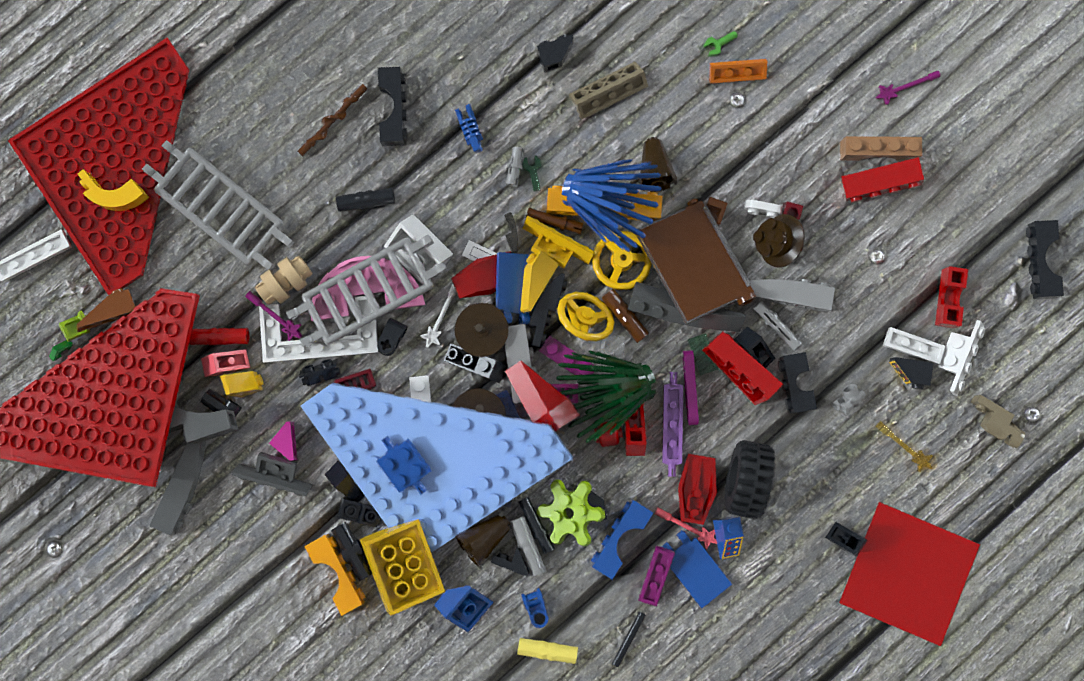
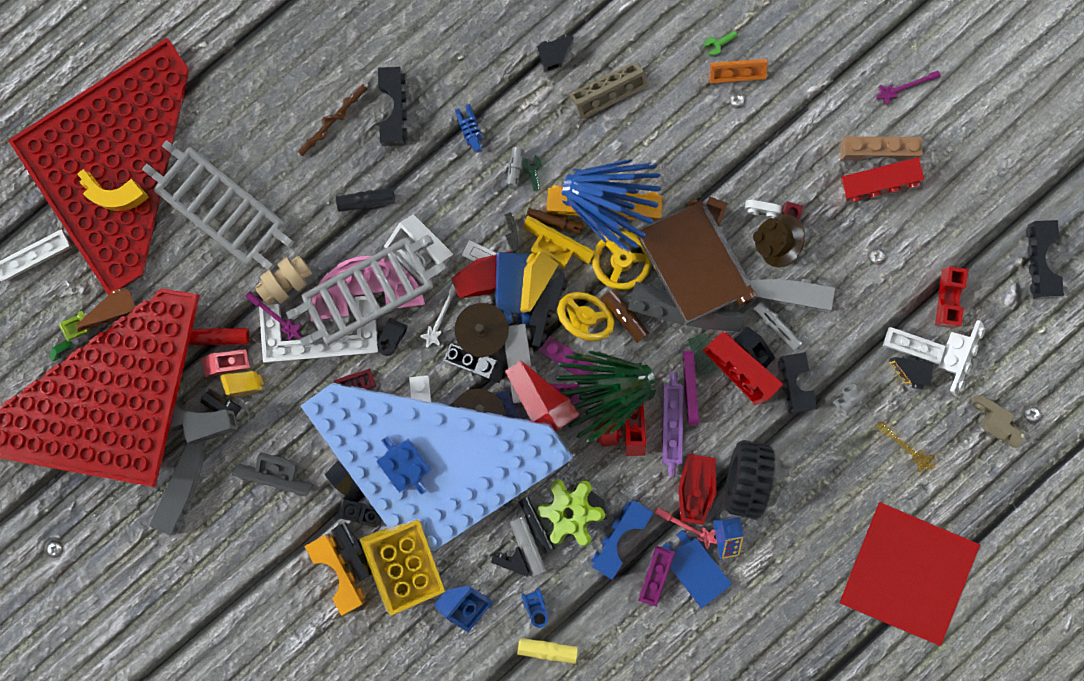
dark pink slope [269,421,298,461] -> none
black hinge [299,359,341,386] -> none
dark brown cone [455,515,510,567] -> none
black bar [612,611,646,668] -> none
dark brown cone [639,137,677,192] -> none
black slope [825,522,867,557] -> none

